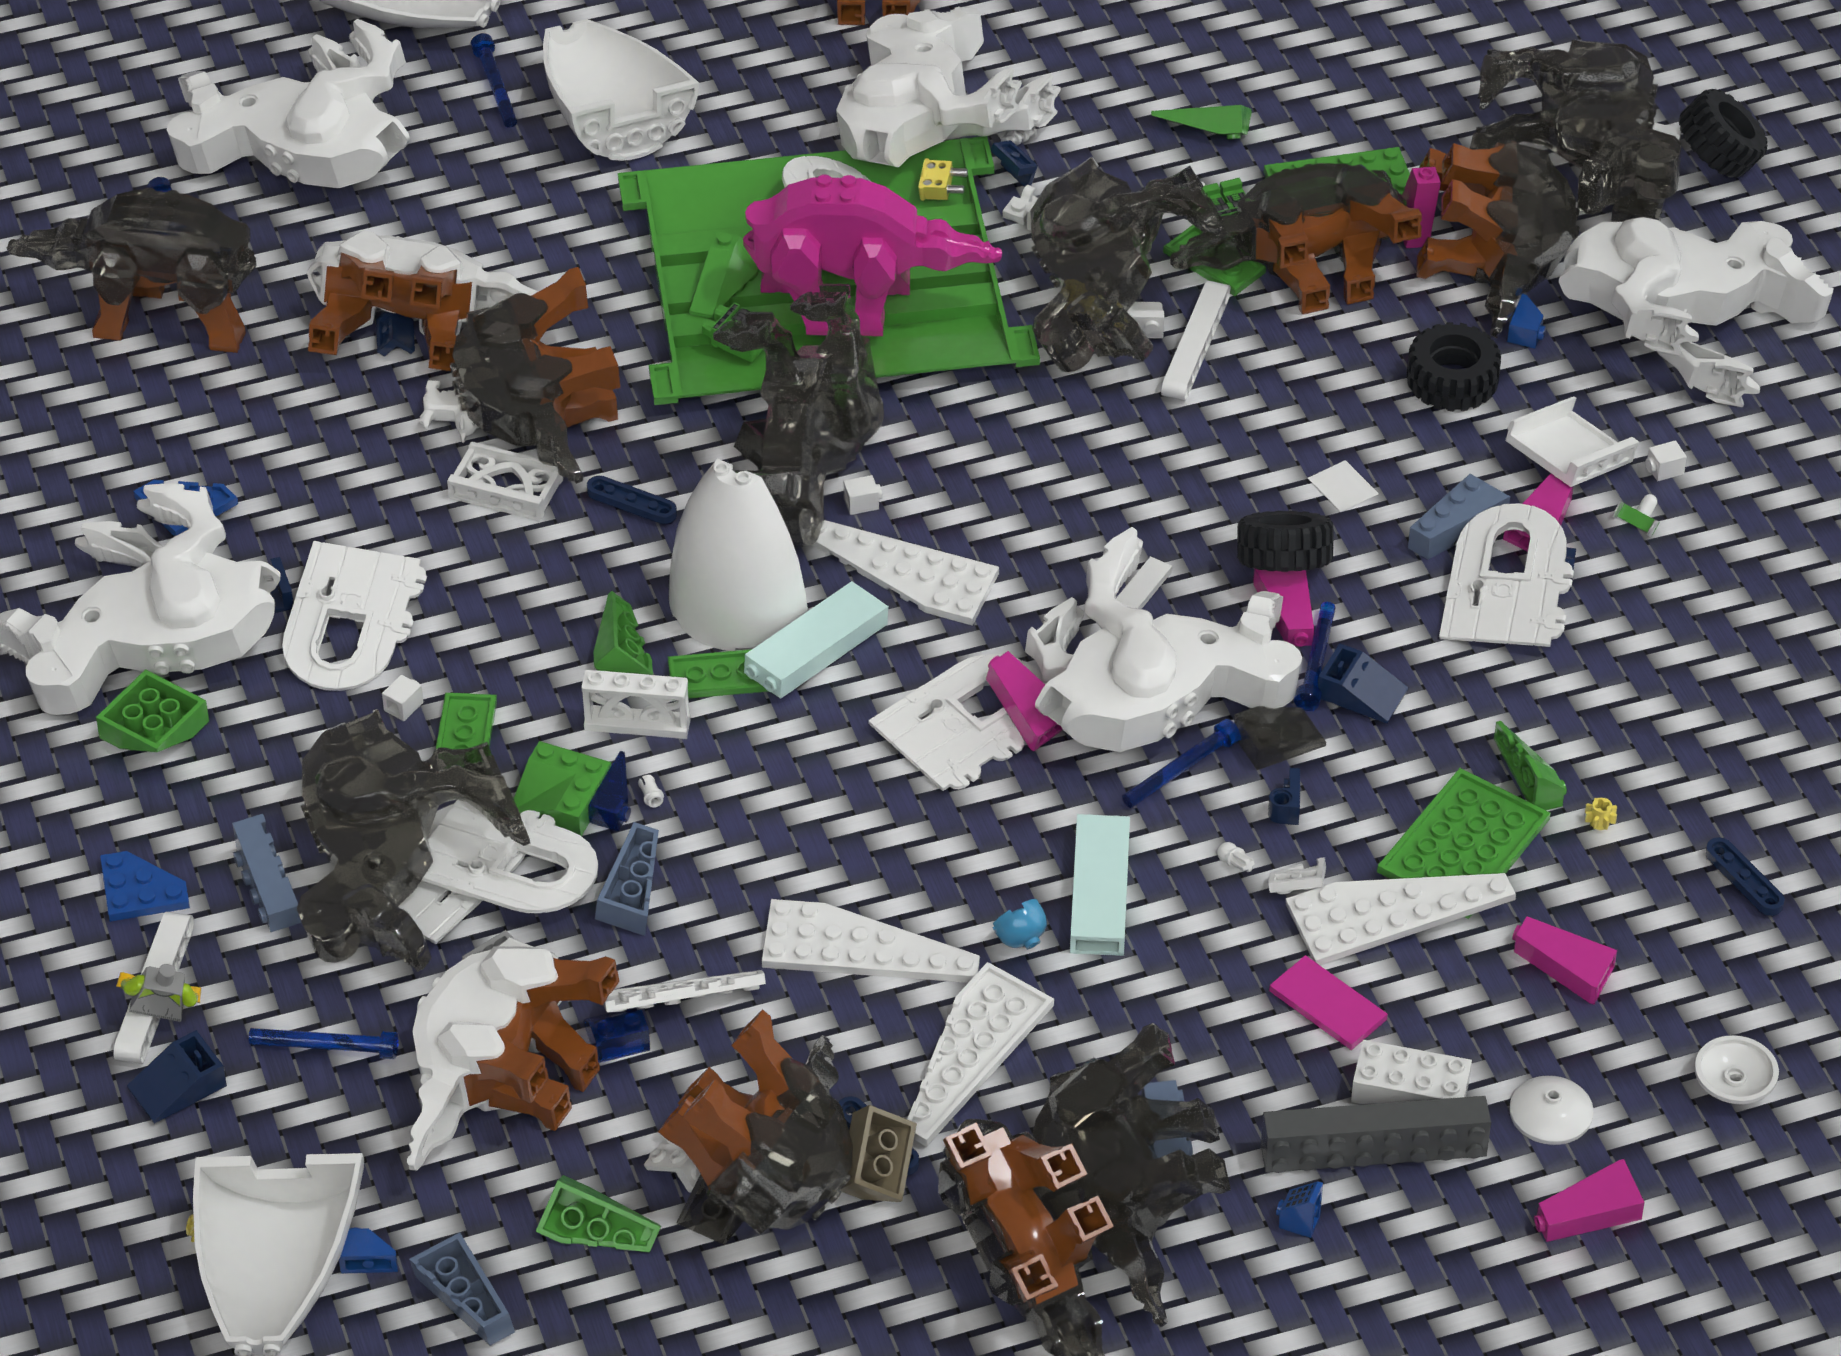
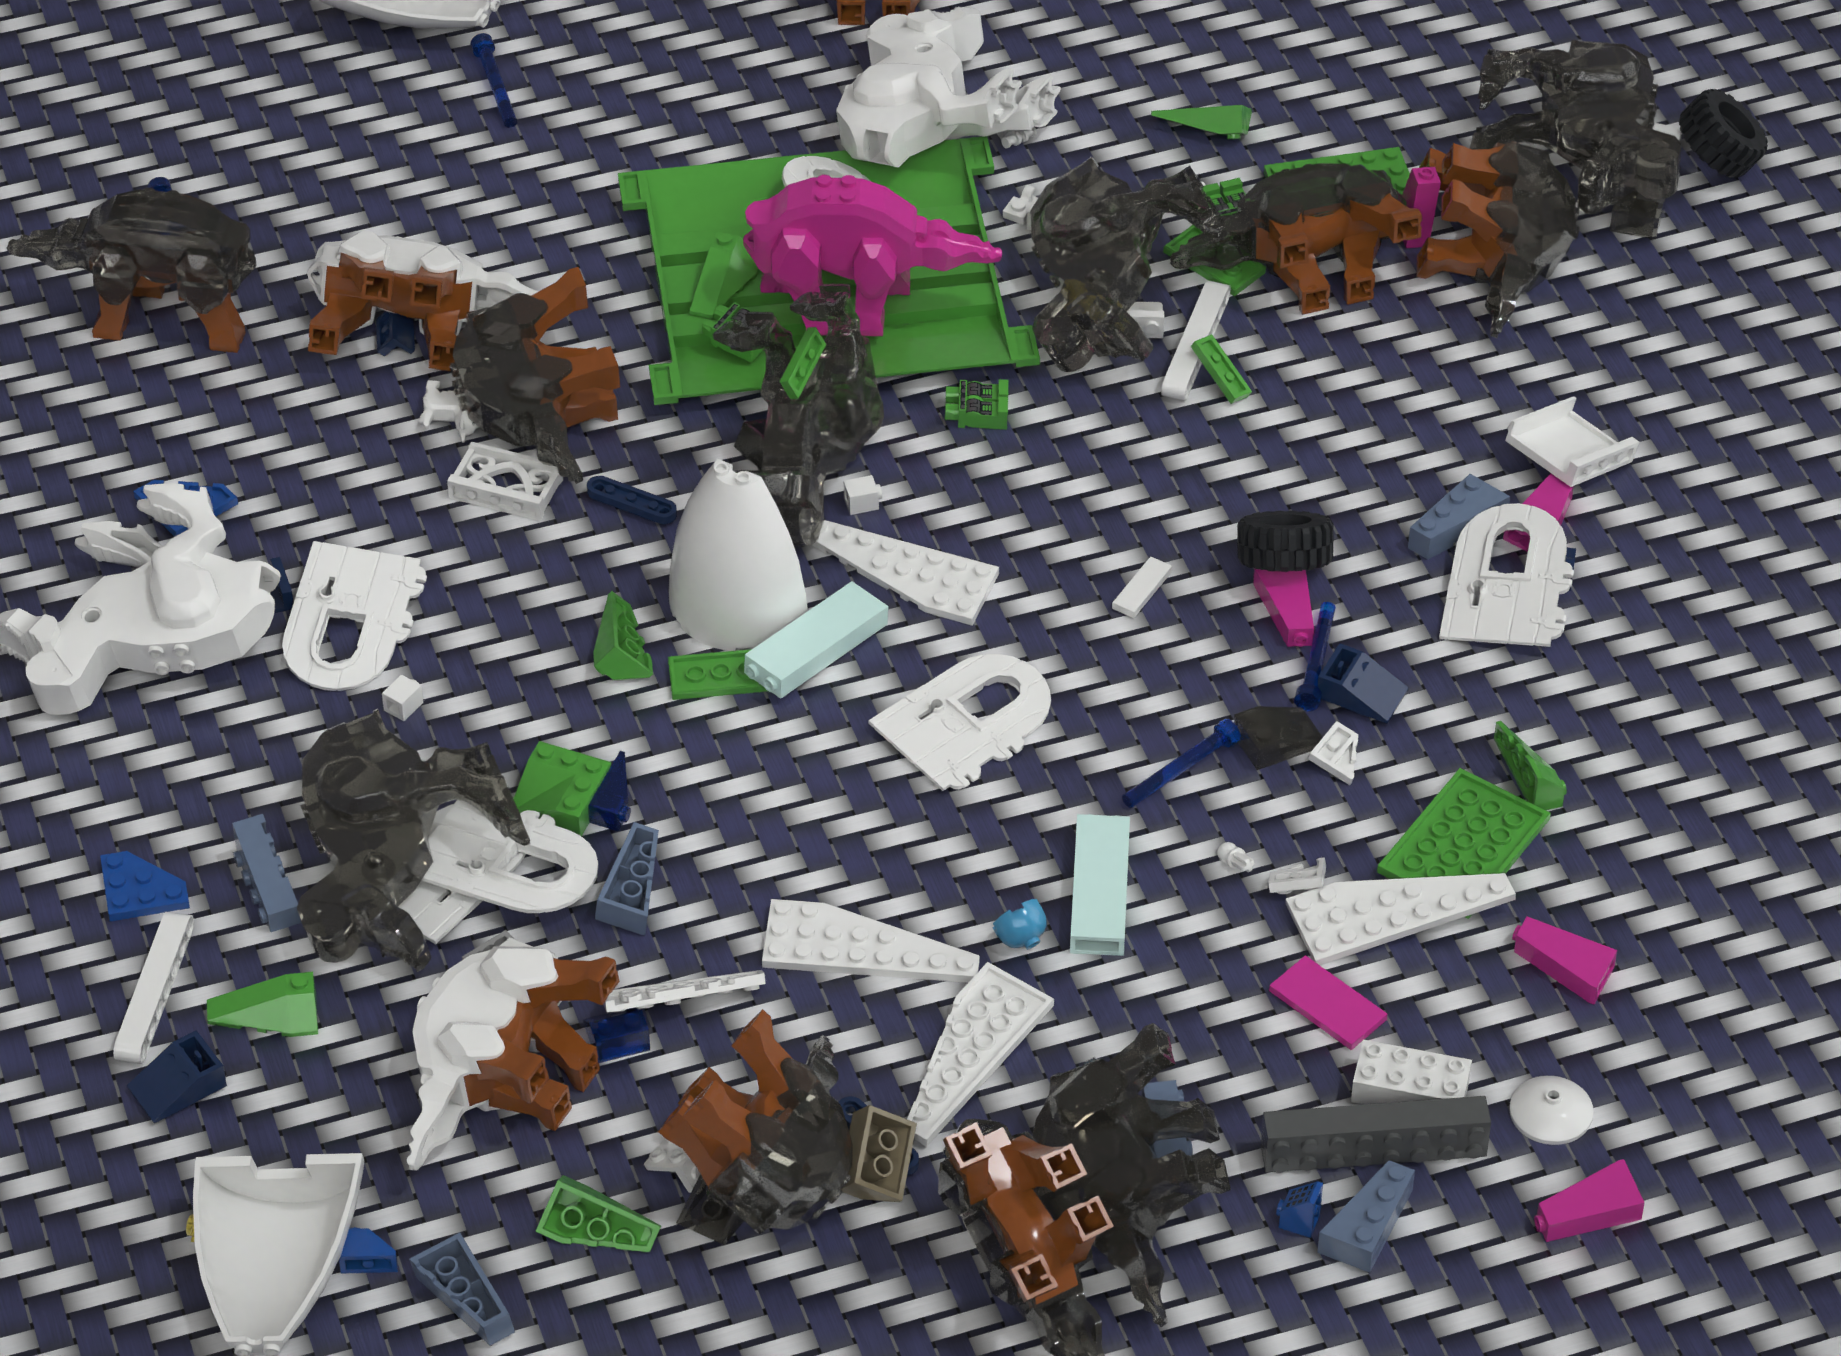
bright green slope [96,669,209,752] -> none
light grey torso [116,964,202,1022] -> none
white animal [167,19,410,188] -> none
clear blue piece [249,1028,399,1059] -> none
bright green tile [432,693,497,778] -> none
white panel [543,19,699,161] -> none
white fence [582,670,690,739] -> none
white pin [638,775,664,807] -> none
light yellow piece [918,158,968,201] -> none
dark pink slope [986,651,1063,752] -> none
dark blue panel [991,140,1038,187] -> none
white animal [1025,527,1302,752] -> none
dark blue plate [1268,768,1300,825] -> none
white sticker [1308,460,1379,512] -> none
black tyre [1406,322,1501,412] -> none
blue slope [1507,294,1546,349] -> none
white animal [1559,217,1833,407] -> none
light yellow gear [1585,798,1617,830] -> none
piece [1612,494,1660,537] -> none
white brick [1645,440,1687,482] -> none
white dish [1695,1035,1779,1104] -> none
dark blue plate [1706,837,1785,916] -> none
none -> bright green wedge [207,972,318,1037]
none -> bright green plate [780,327,826,399]
none -> bright green hips [945,379,1009,430]
none -> bright green plate [1191,334,1252,404]
none -> white wing [1308,721,1358,785]
none -> sand blue wedge [1317,1160,1415,1273]

